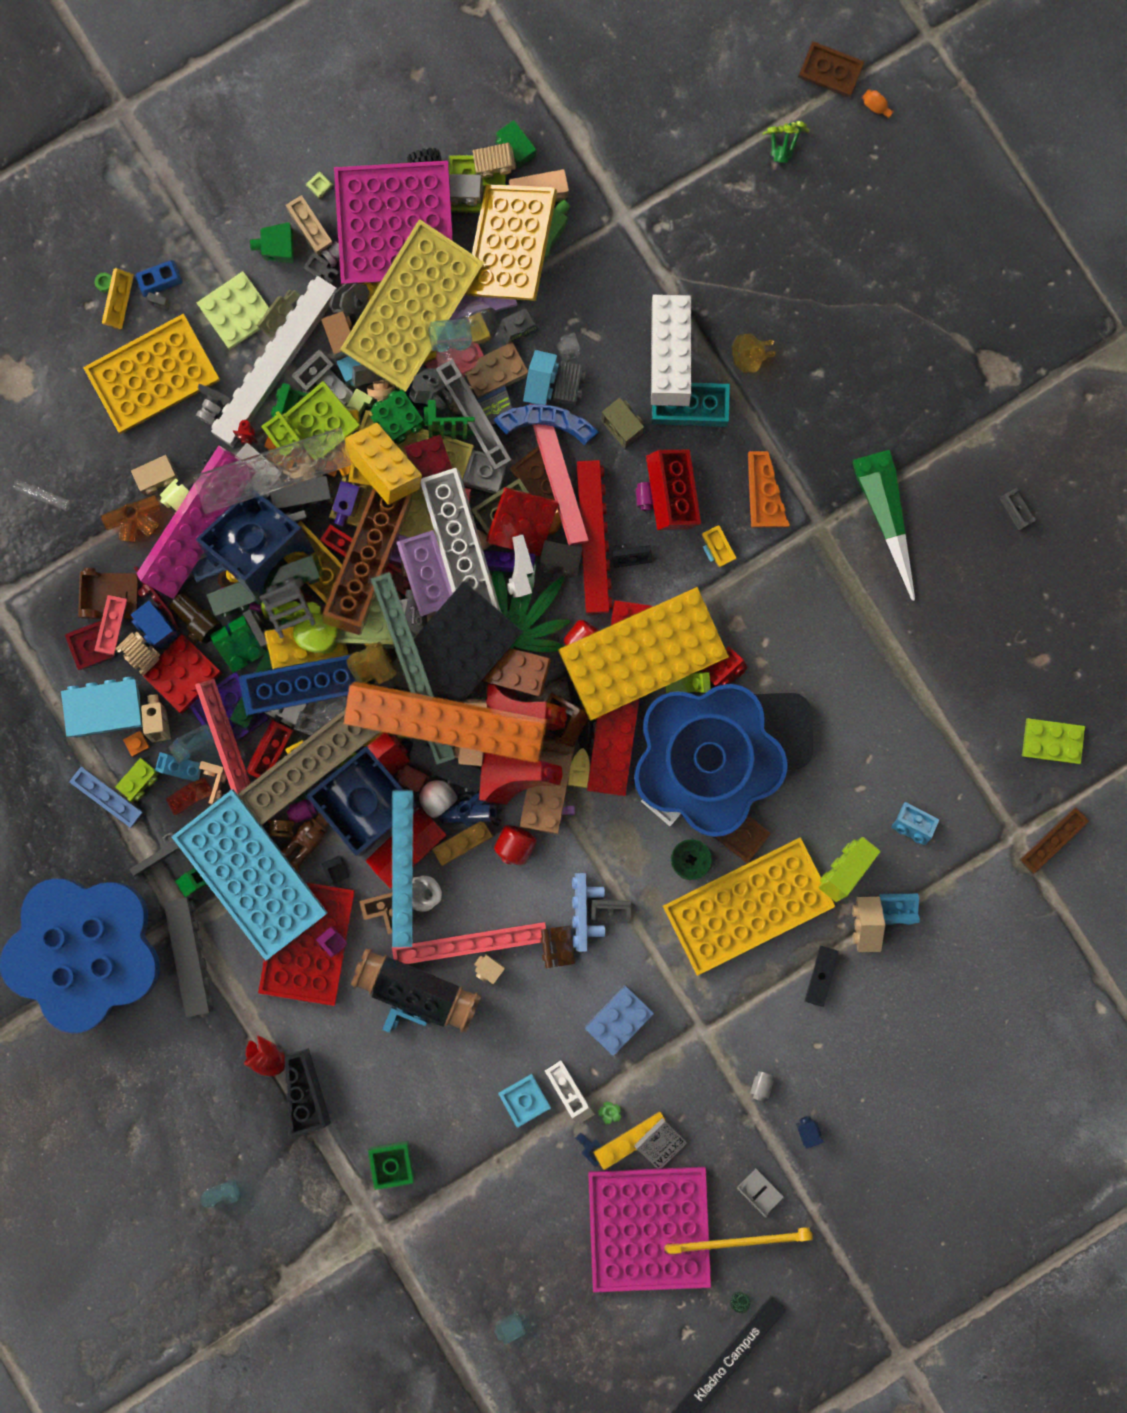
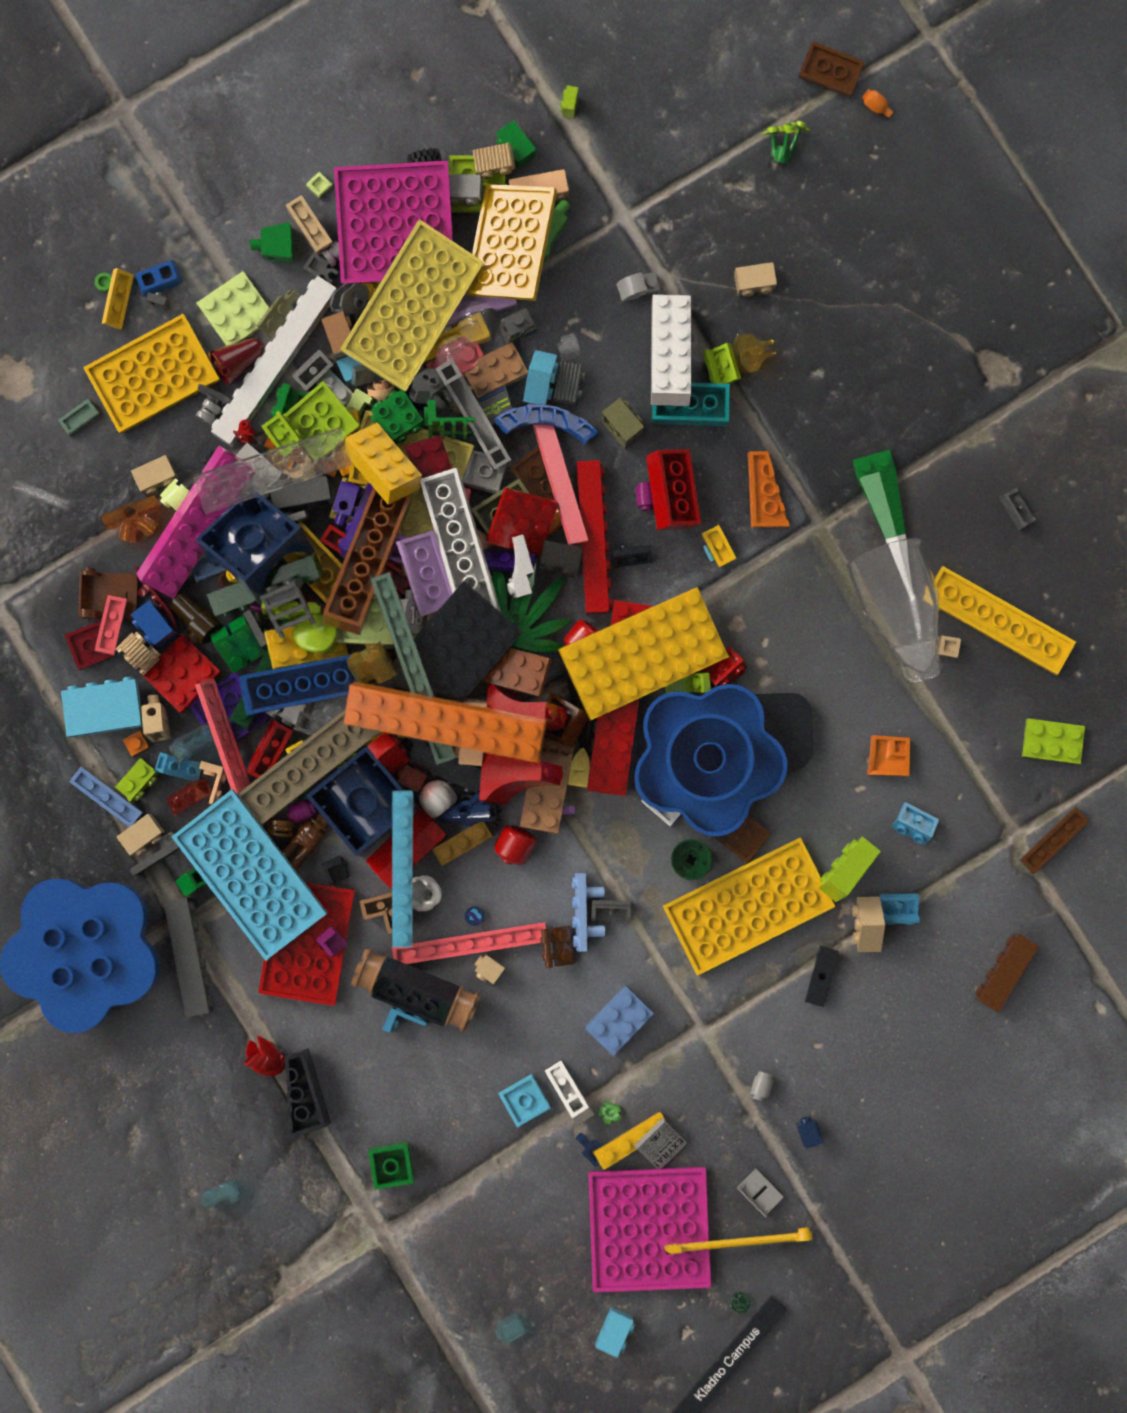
clear light blue brick [428,318,472,352] -> none
none -> sand green tile [58,398,101,437]
none -> tan brick [117,814,165,856]
none -> dark red cone [208,338,264,385]
none -> dark purple plate [338,483,373,558]
none -> dark blue tile [465,906,484,926]
none -> lime piece [560,85,578,119]
none -> medium azure brick [595,1307,635,1358]
none -> light grey brick [617,272,661,301]
none -> lime bracket [703,343,741,384]
none -> tan brick [734,262,777,297]
none -> clear windscreen [846,538,942,682]
none -> orange plate [867,735,910,777]
none -> yellow plate [923,566,1076,675]
none -> tan plate [938,635,961,658]
none -> reddish brown brick [975,933,1039,1013]

